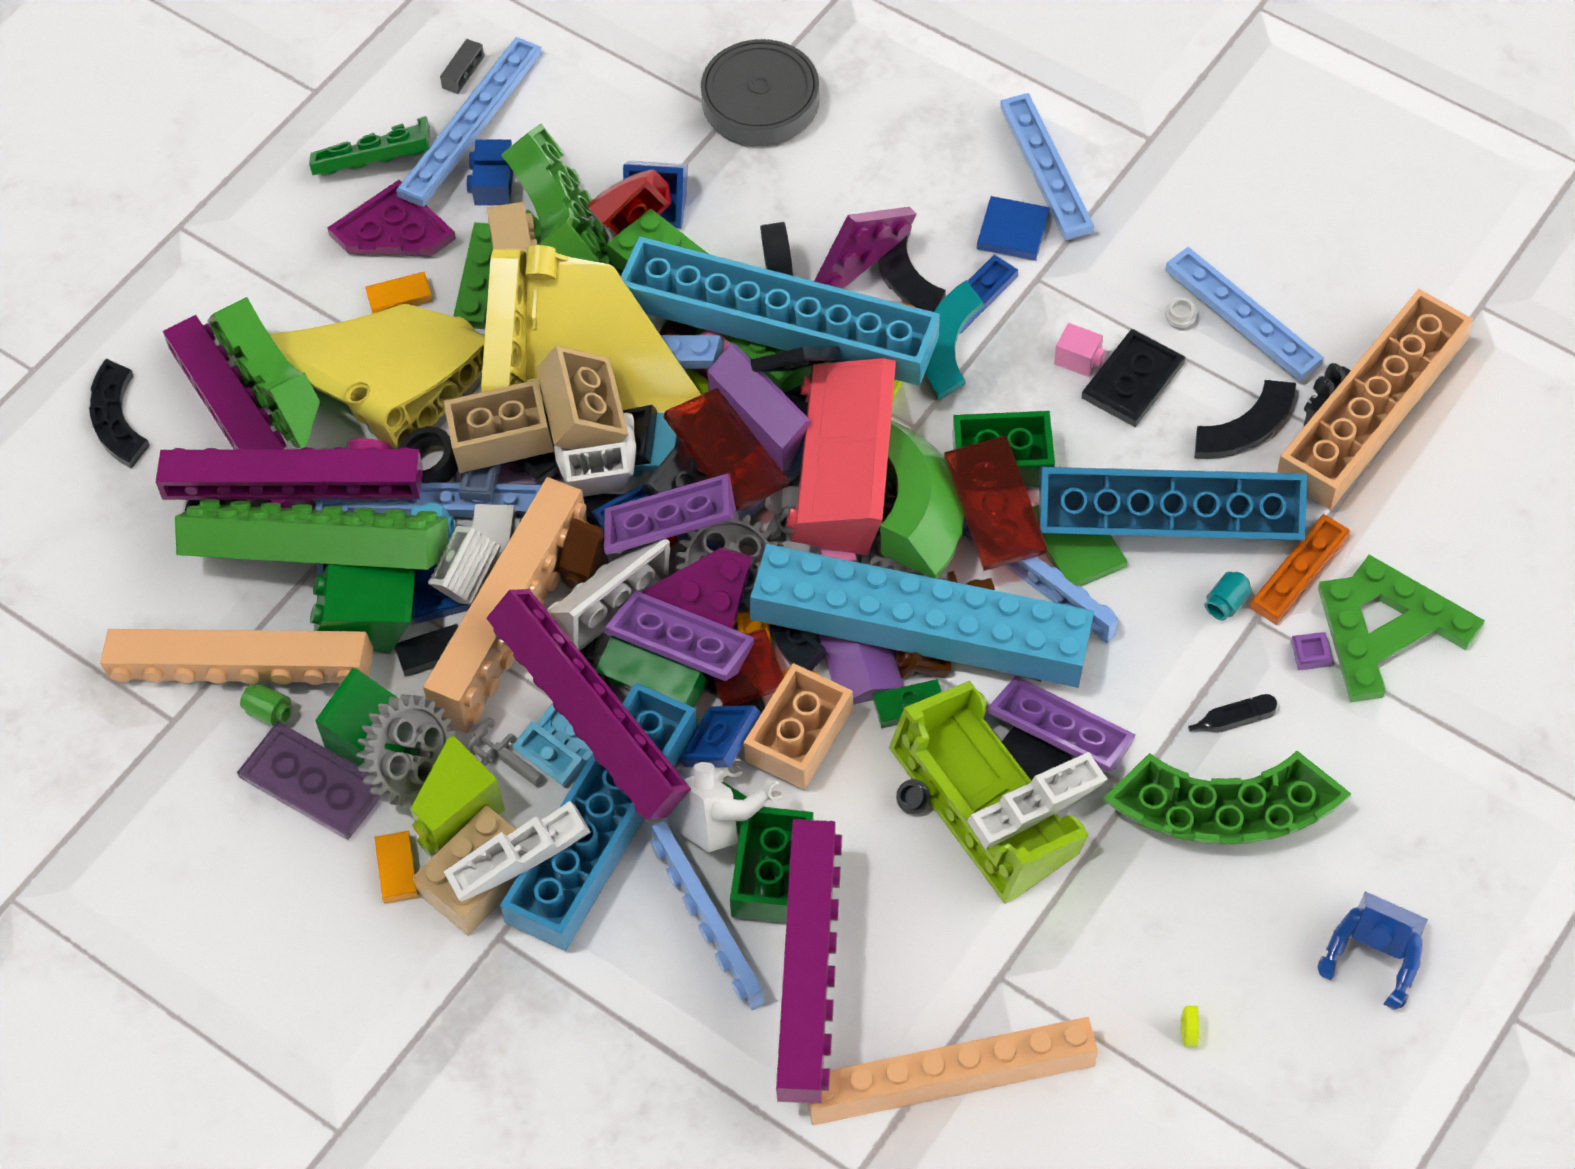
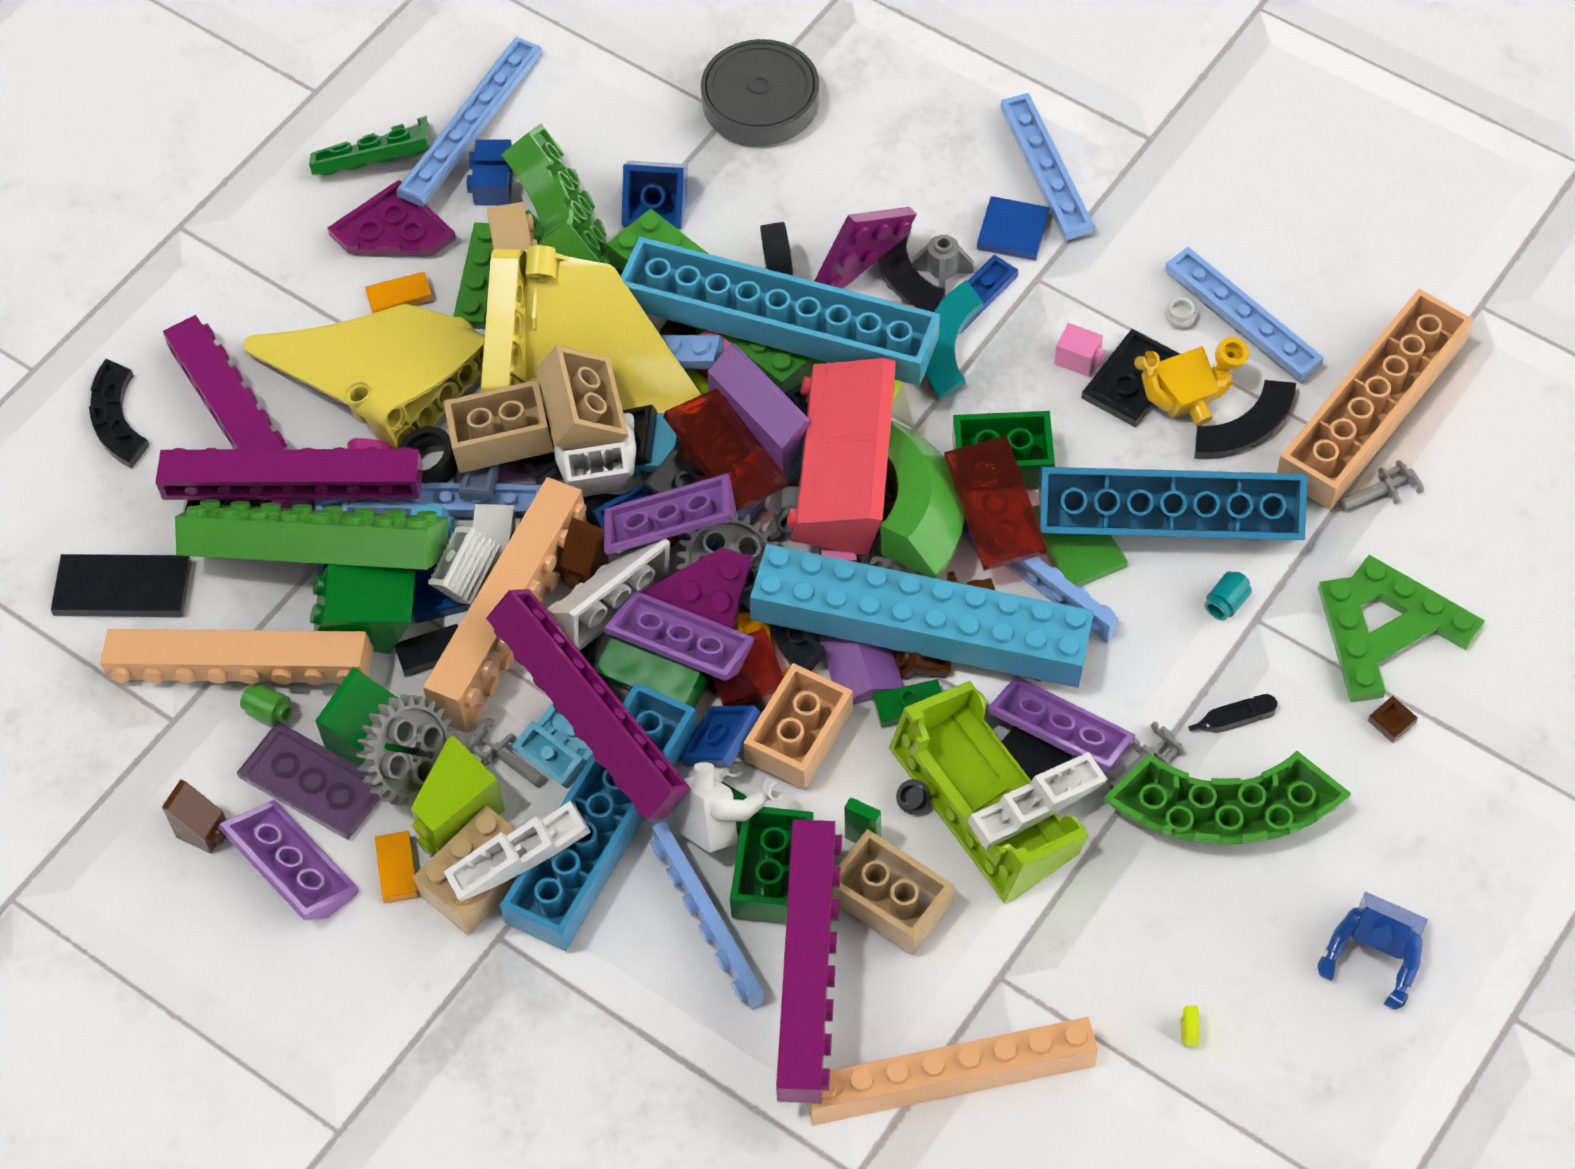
bright green brick [207,297,320,448] -> none
dark grey piece [440,38,484,94] -> none
red slope [587,169,672,235] -> none
black tile [750,347,841,372] -> none
orange tile [1249,514,1351,625] -> none
medium lavender tile [1291,632,1333,670] -> none
black hinge [1304,363,1351,426] -> none
none -> black tile [51,554,192,617]
none -> reddish brown slope [162,779,227,854]
none -> medium lavender slope [219,799,359,920]
none -> tan brick [833,829,954,955]
none -> green tile [844,798,881,843]
none -> light grey brick [912,235,974,289]
none -> light grey piece [1109,721,1184,790]
none -> yellow torso [1134,337,1249,426]
none -> light grey piece [1340,460,1424,511]
none -> reddish brown tile [1368,696,1418,743]

